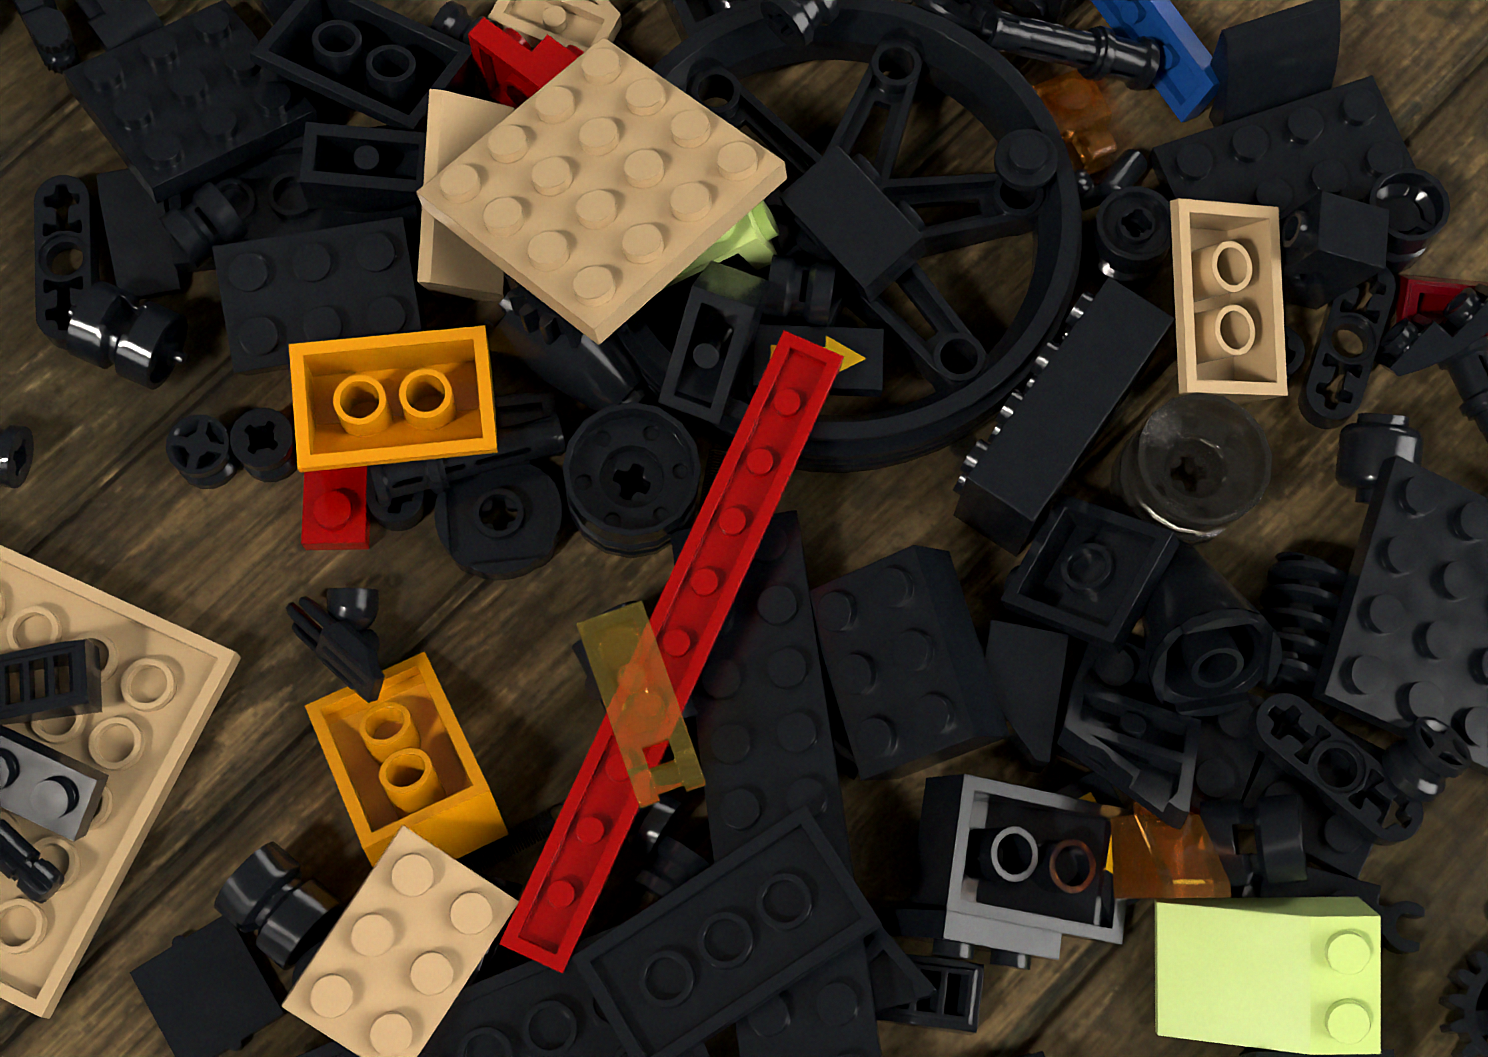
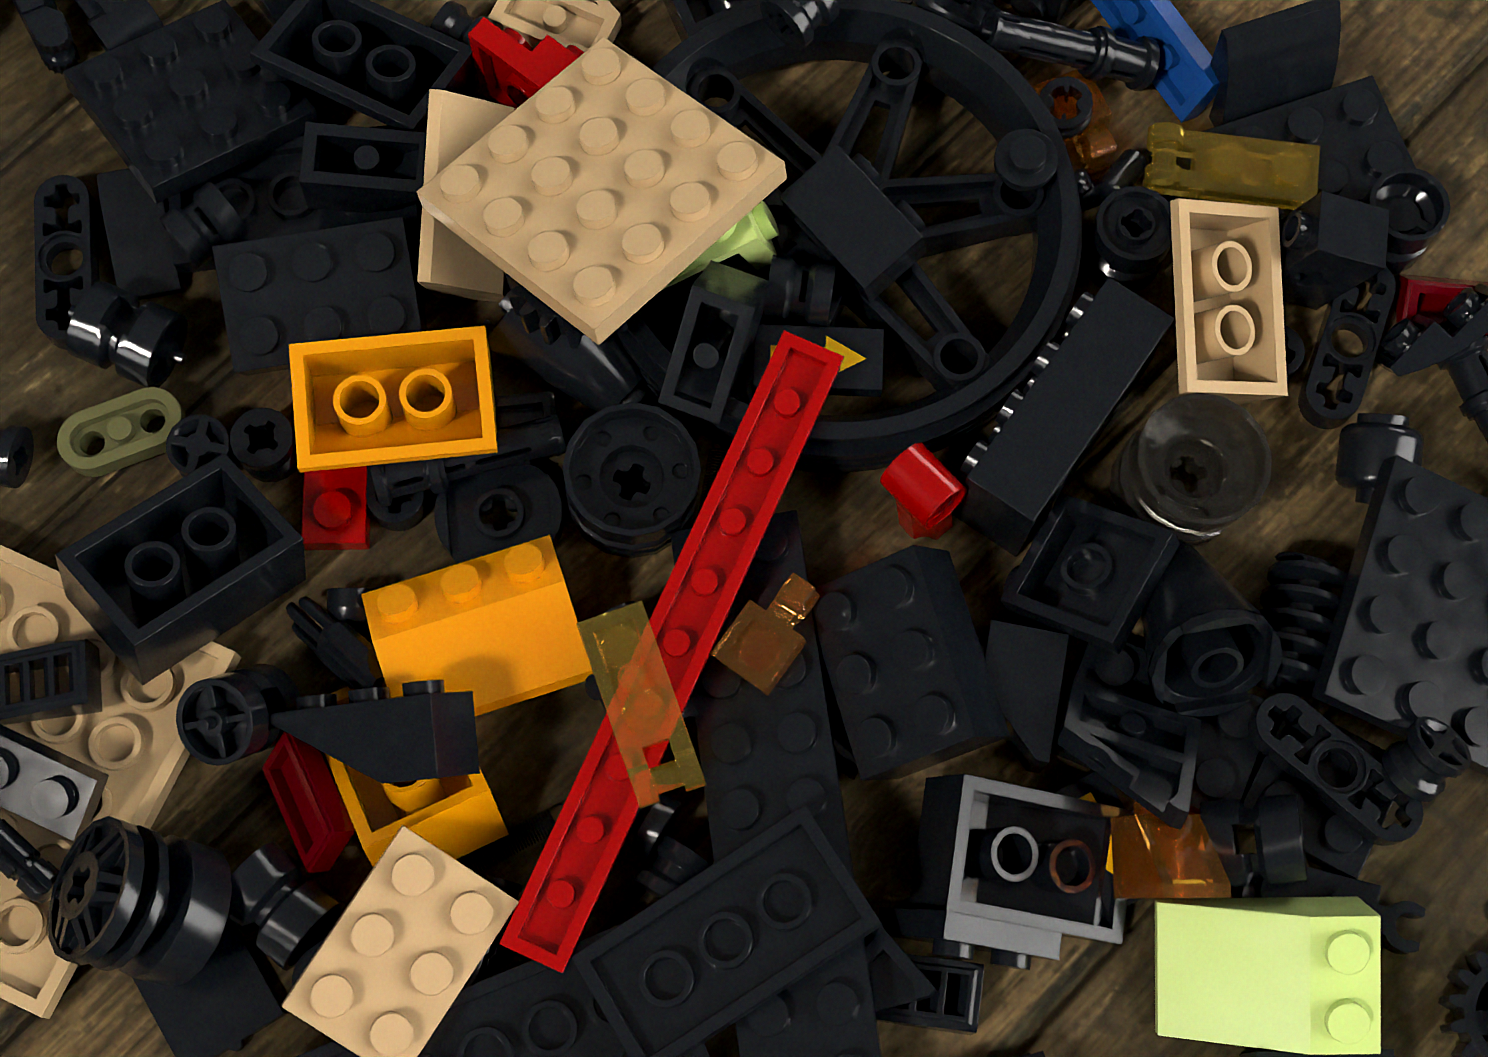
none -> black wheel [48,816,232,987]
none -> black brick [55,453,306,686]
none -> olive plate [57,387,186,477]
none -> black wheel [176,664,300,766]
none -> dark red tile [262,731,356,873]
none -> black slope [269,680,480,784]
none -> light orange slope [361,535,594,717]
none -> clear orange plate [710,572,820,696]
none -> red piece [880,442,967,540]
none -> black bush [1039,76,1093,139]
none -> clear yellow plate [1144,122,1320,210]

